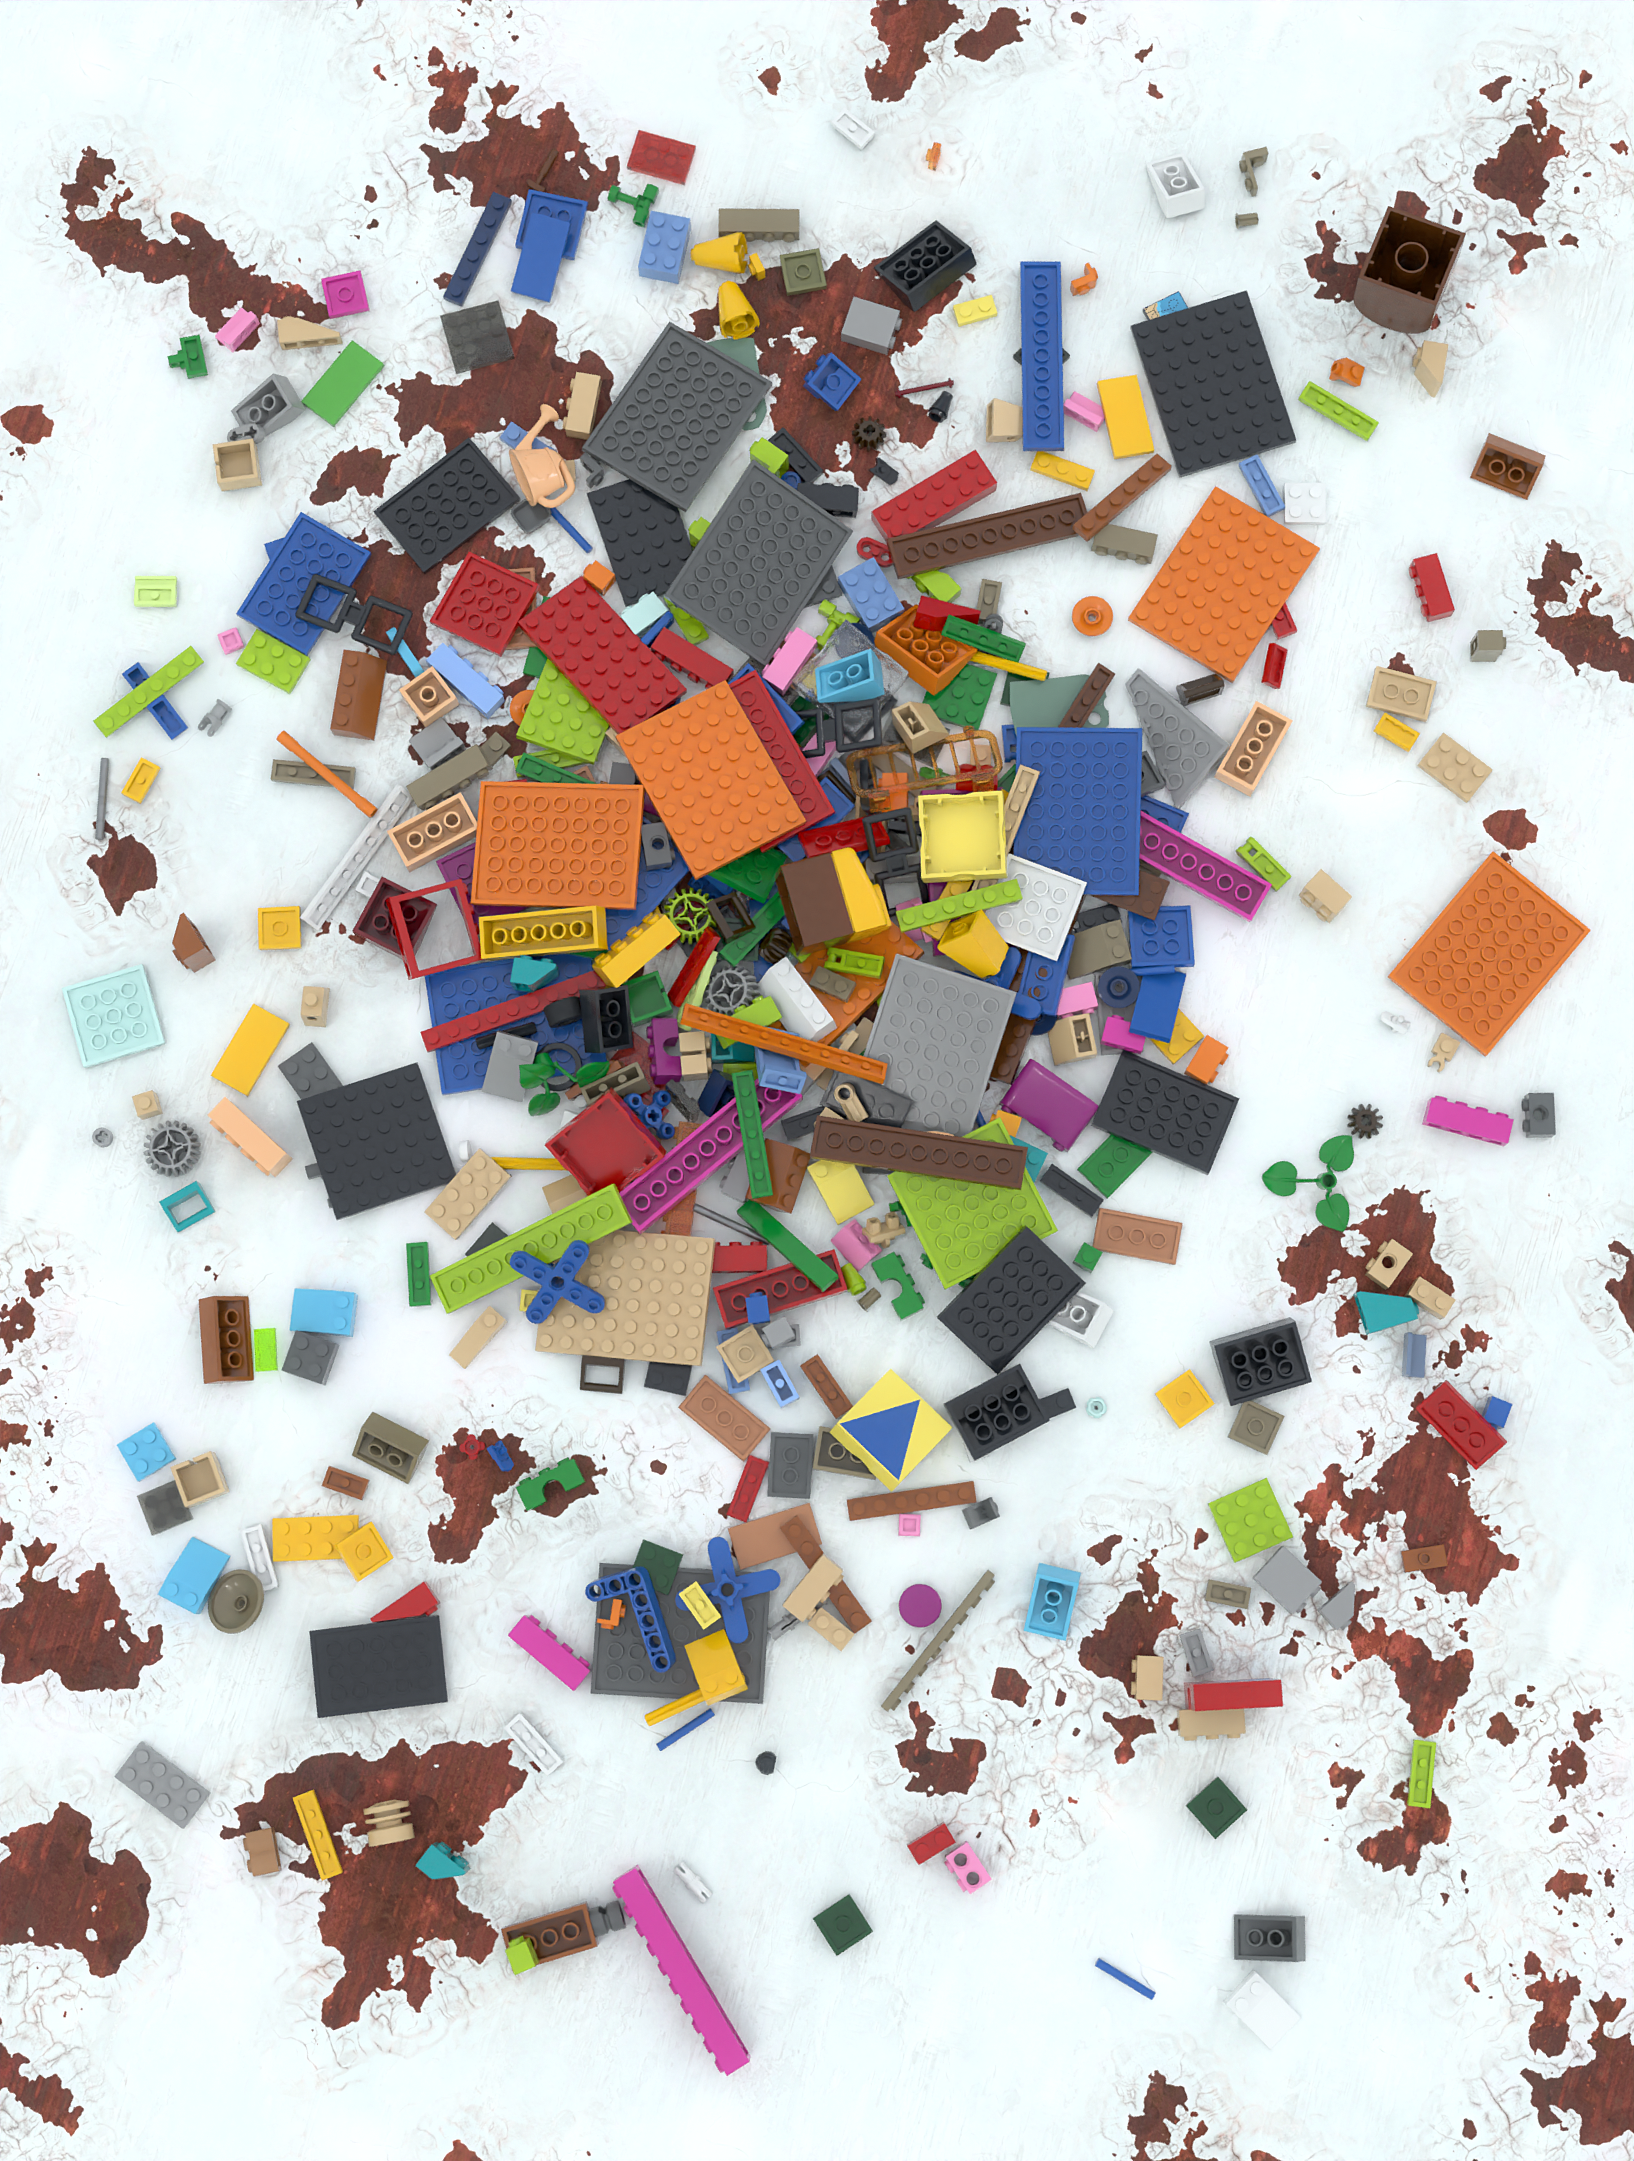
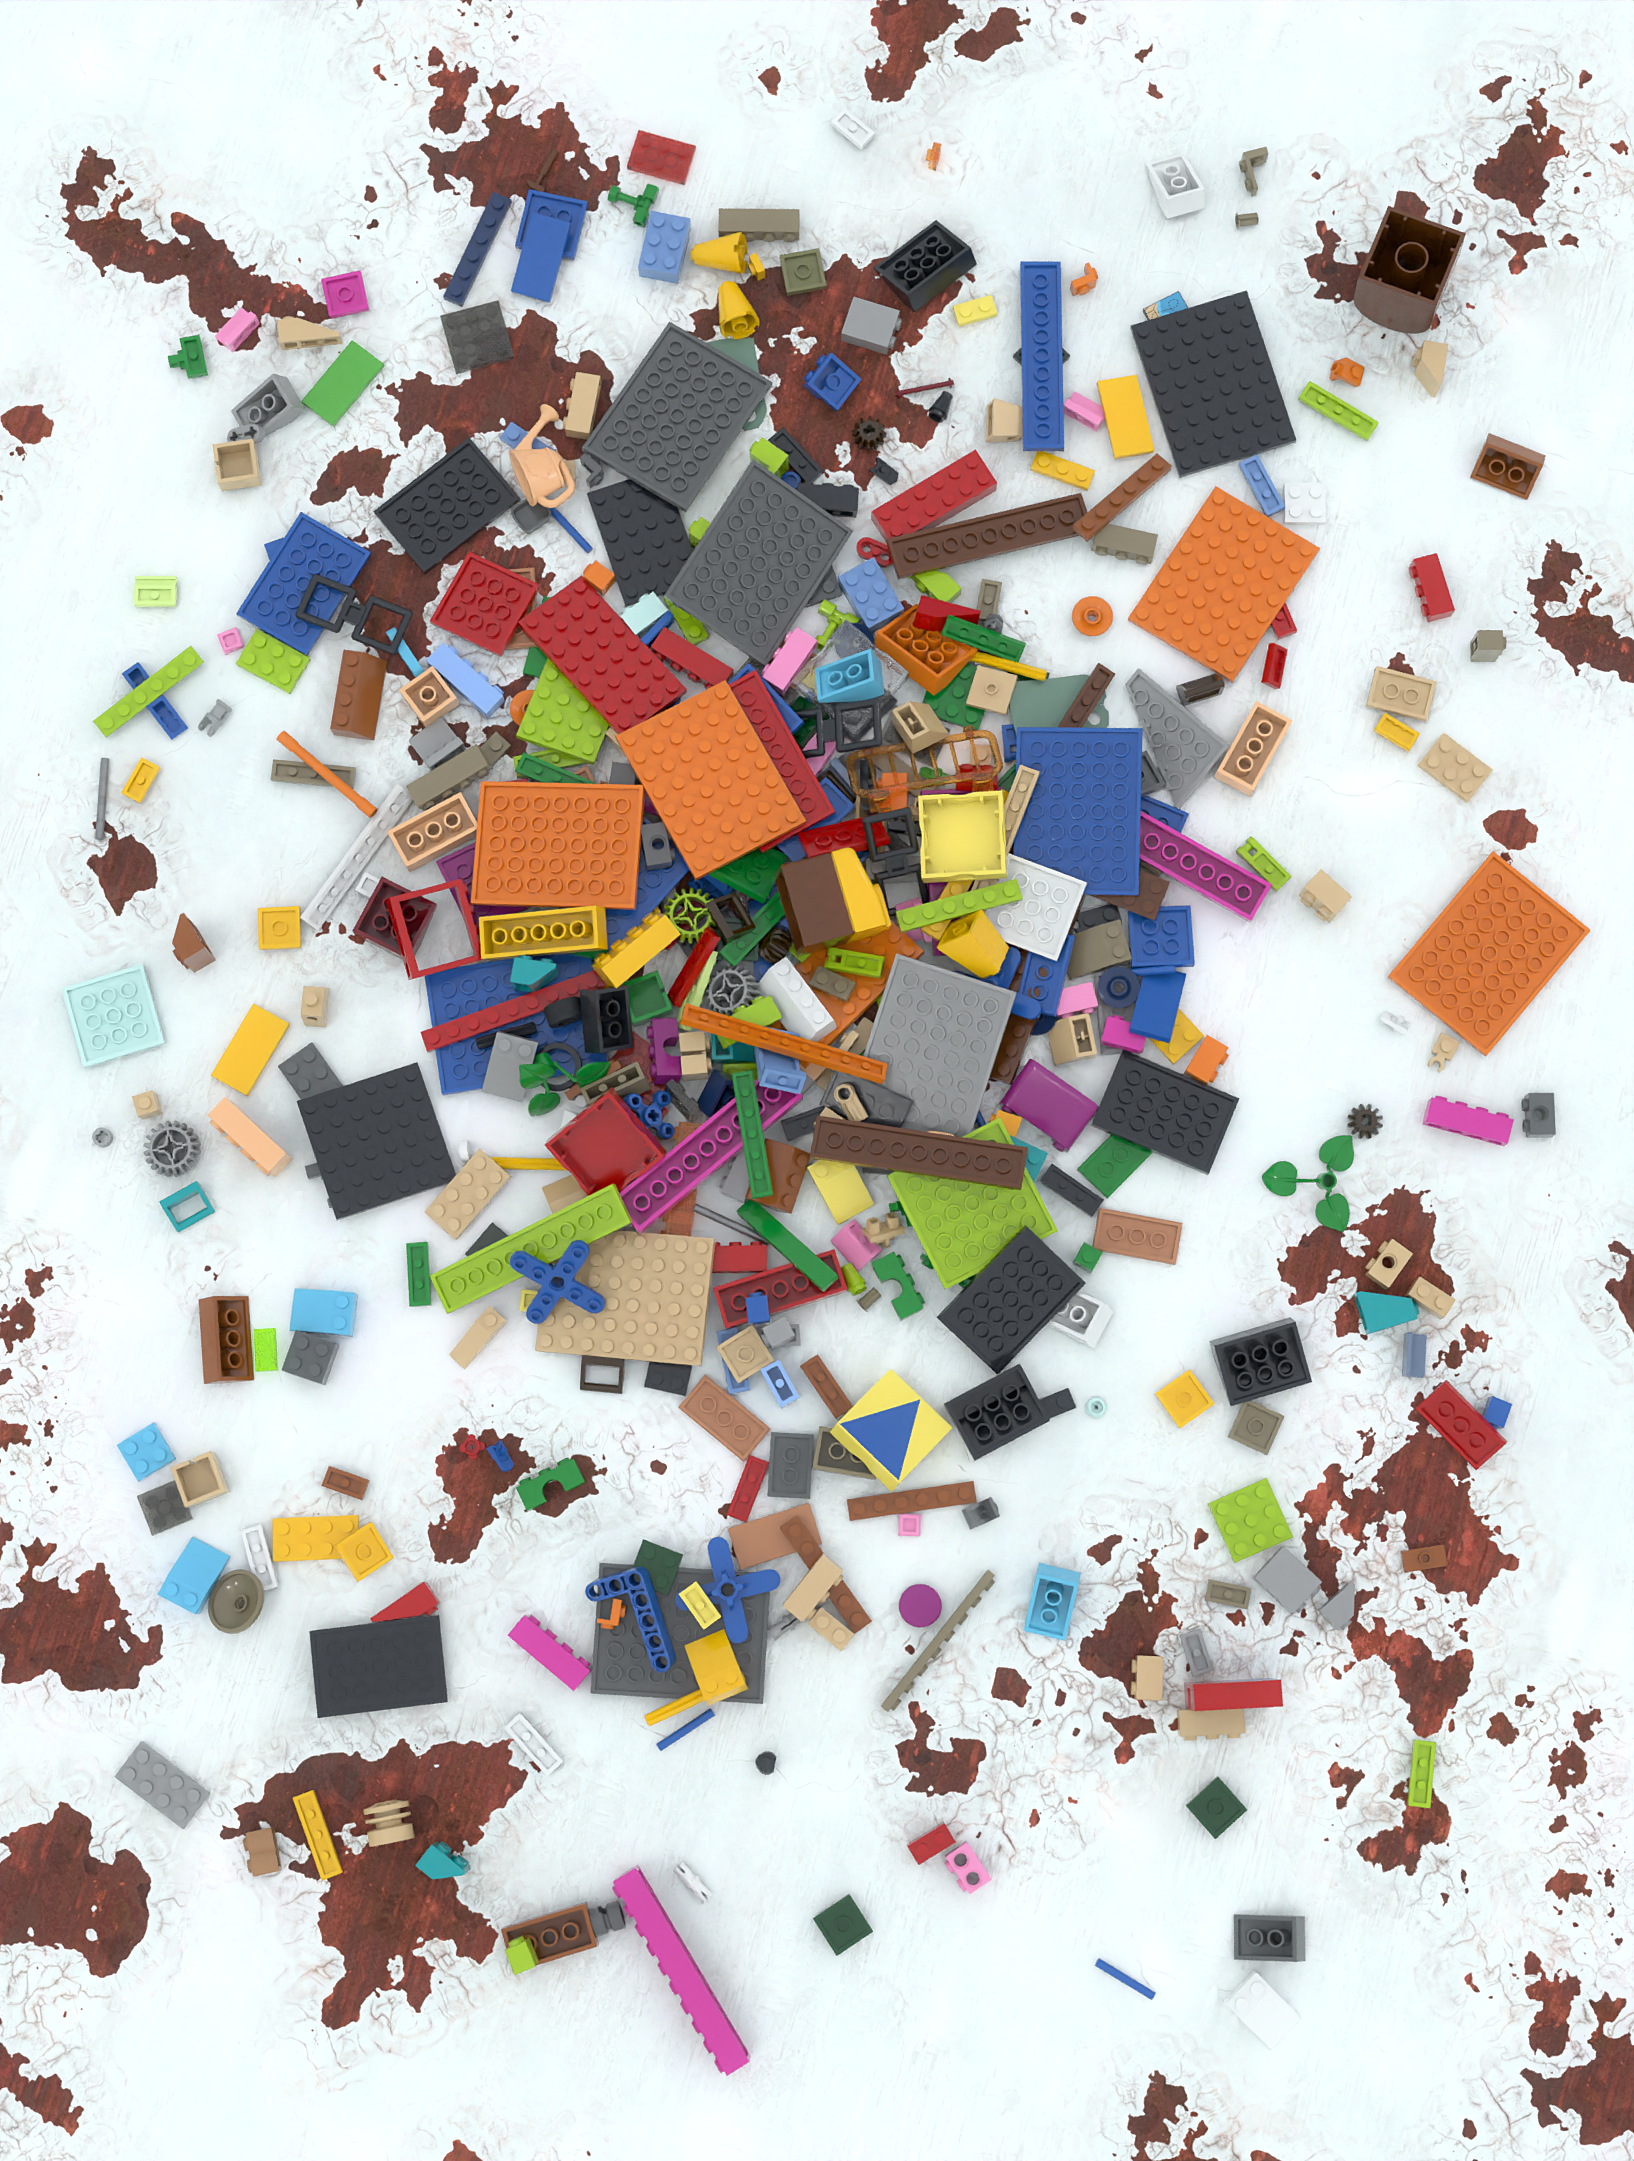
dark tan slope [352,1412,429,1484] -> none
none -> tan plate [966,665,1018,716]

